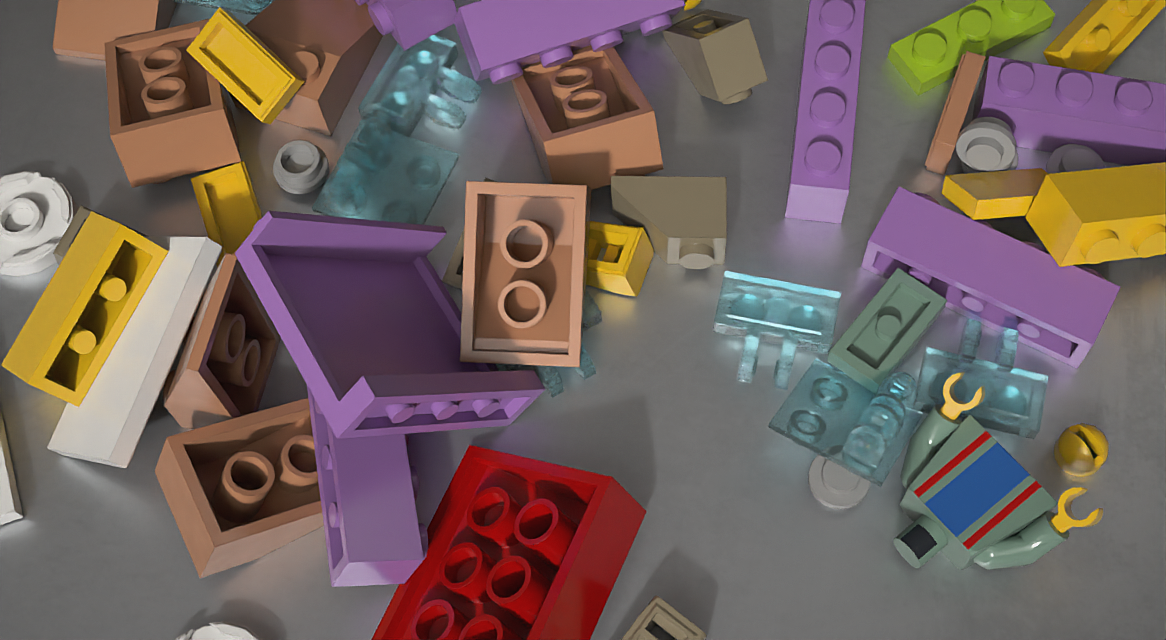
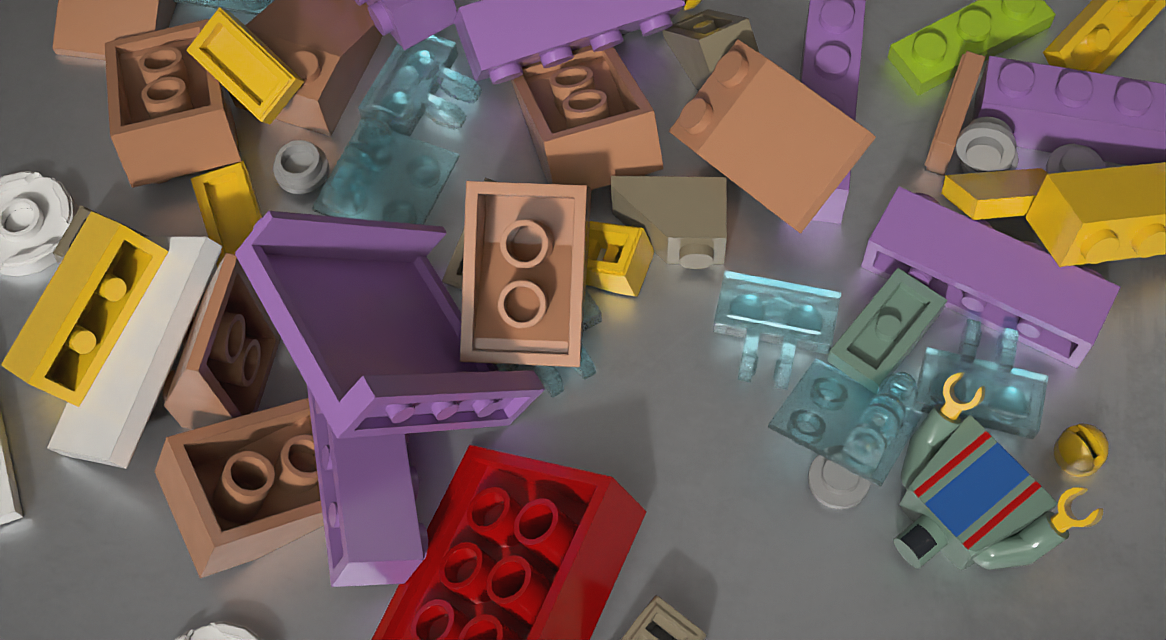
none -> nougat slope [669,40,876,234]

